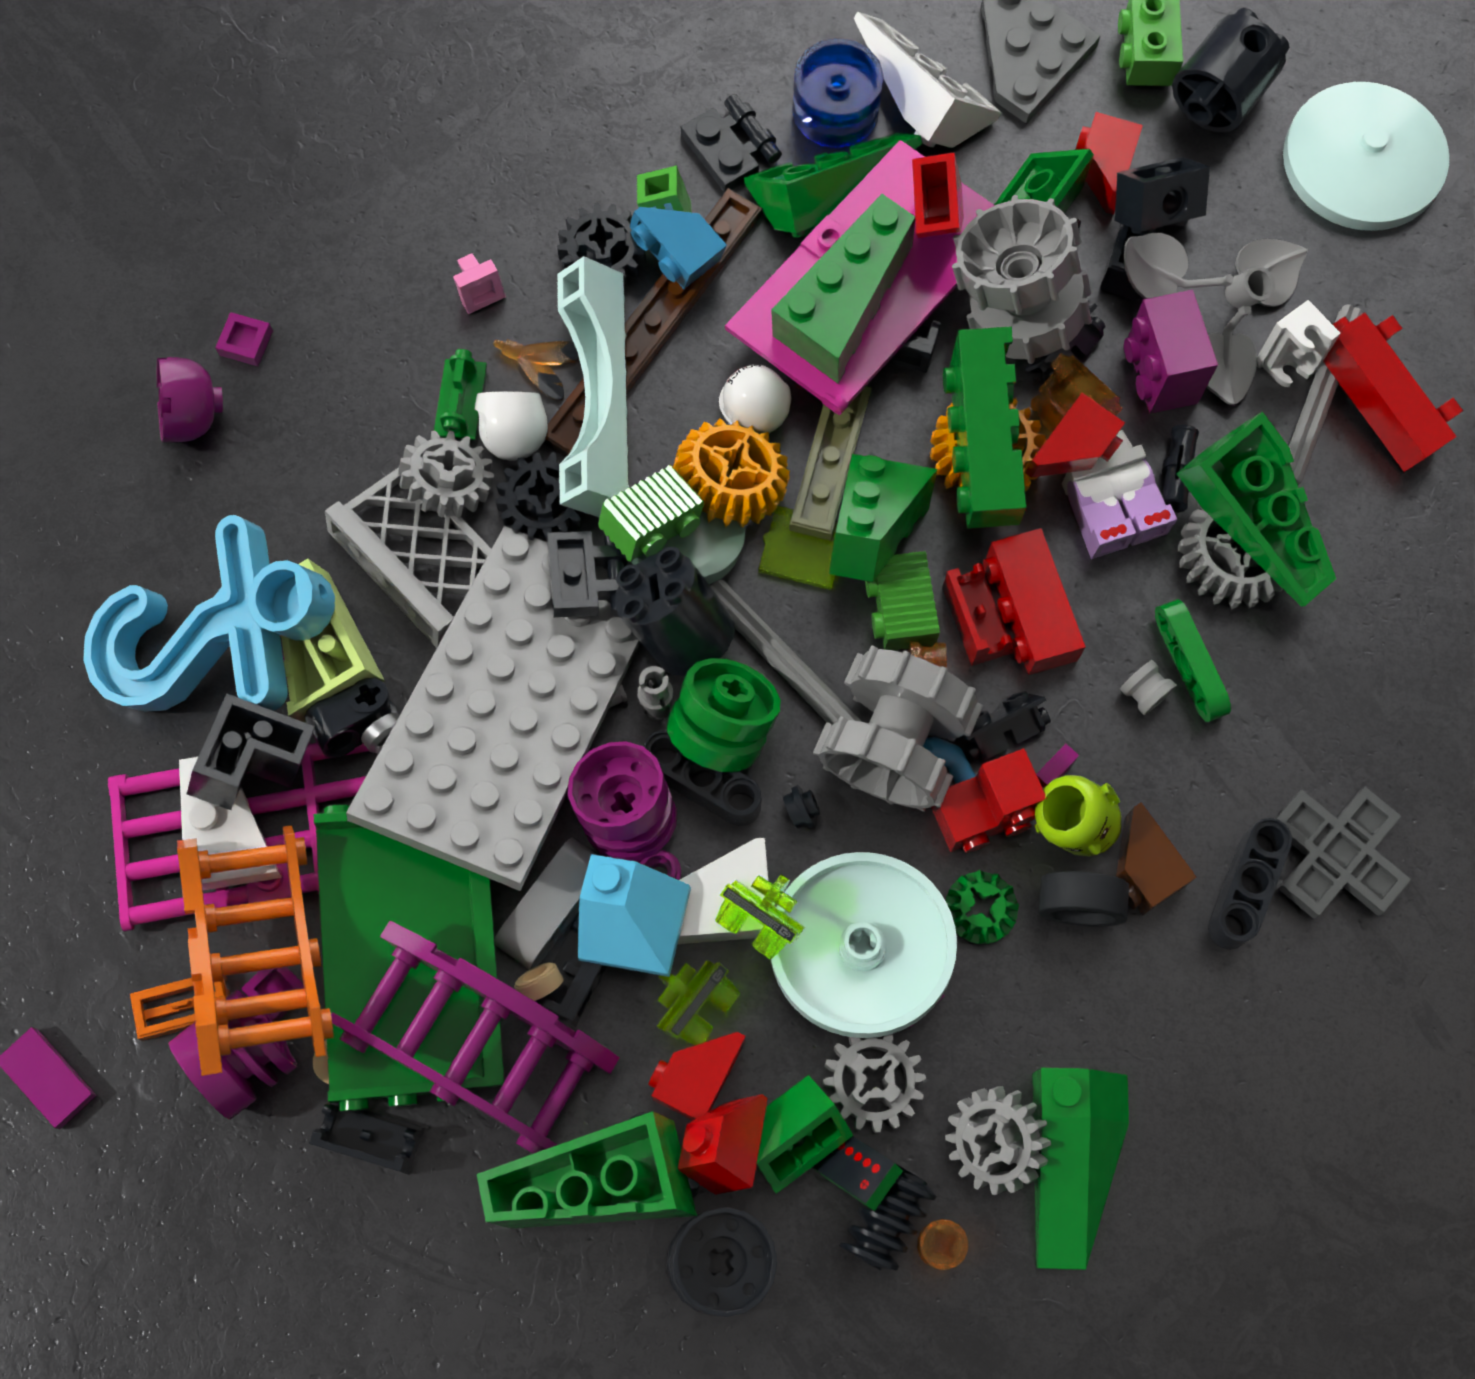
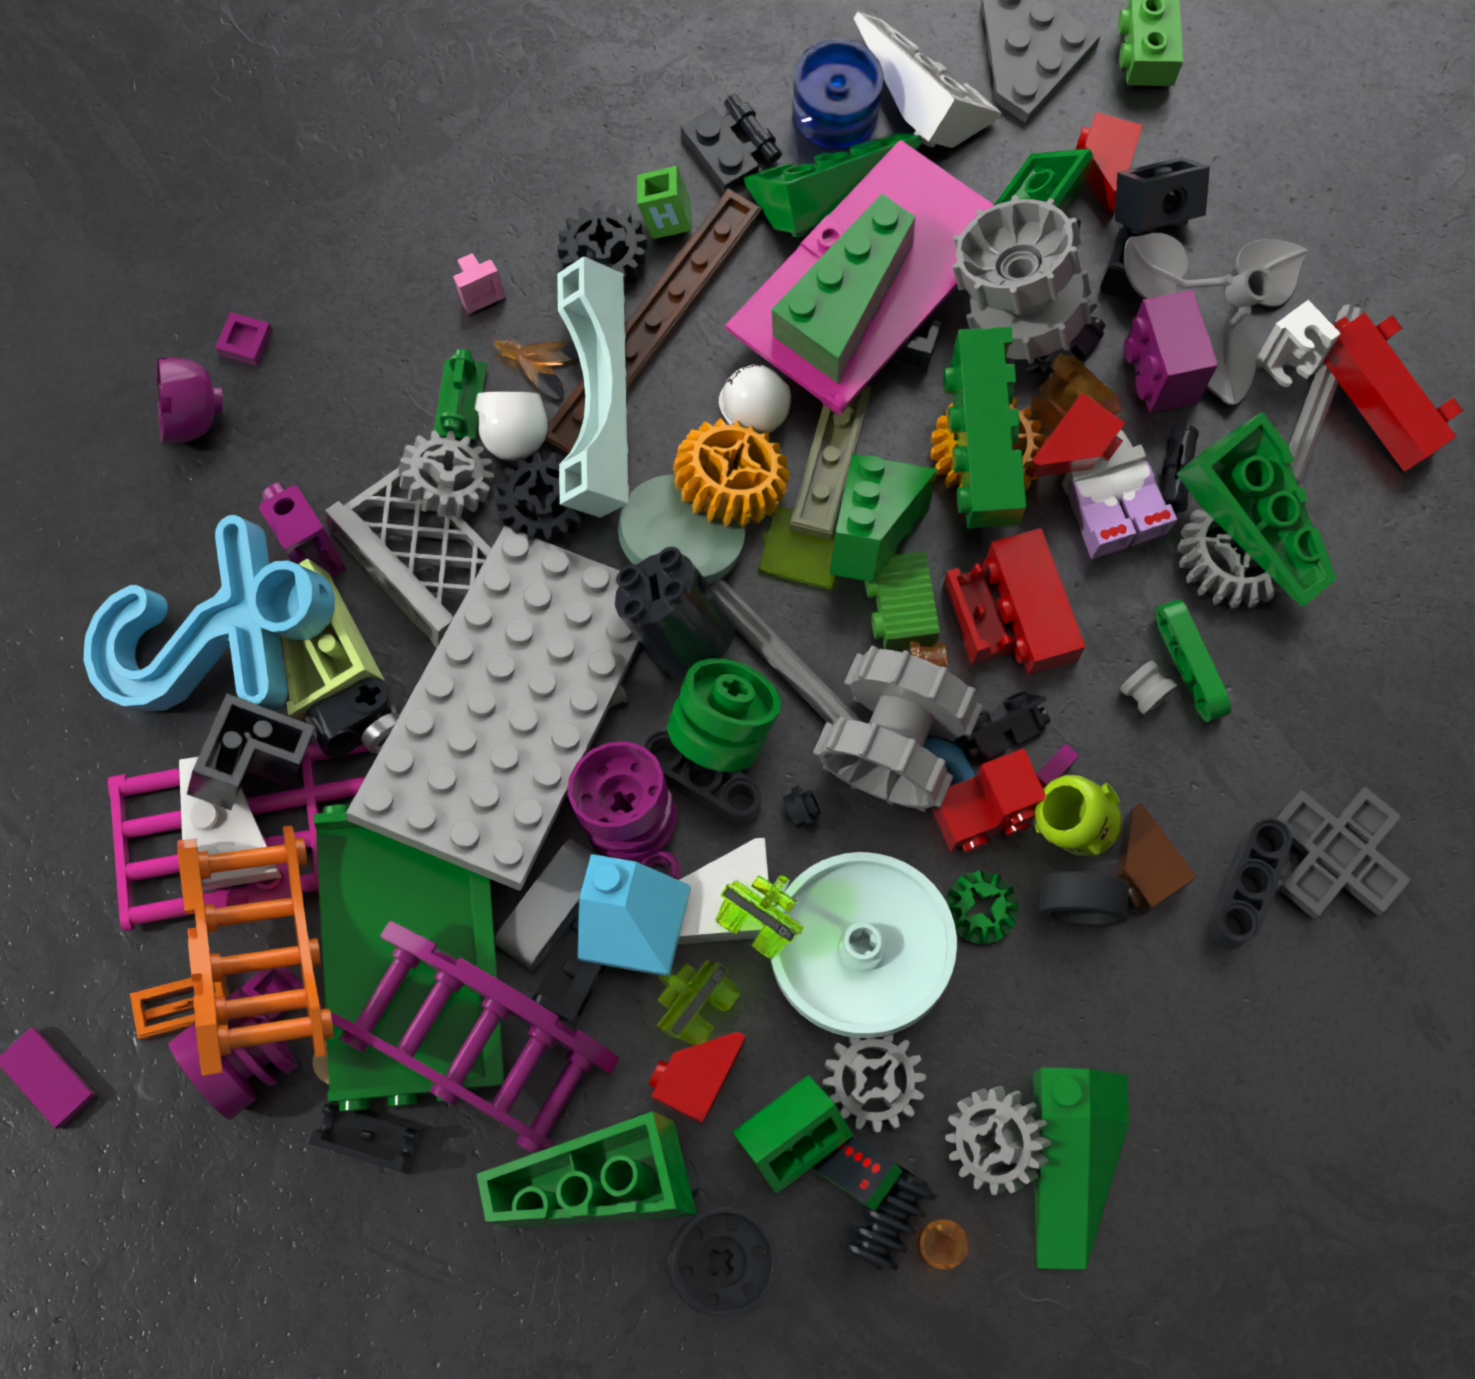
tan tile [514,962,564,1001] -> none
plate [547,531,628,618] -> none
bright green brick [598,465,705,561] -> none
dark azure slope [630,207,727,289] -> none
light grey pin [637,666,673,720] -> none
red slope [678,1094,768,1195] -> none
red slope [912,153,964,238] -> none
black cylinder [1172,8,1290,132] -> none
light aqua dish [1283,82,1449,231] -> none
none -> magenta torso [258,483,347,578]

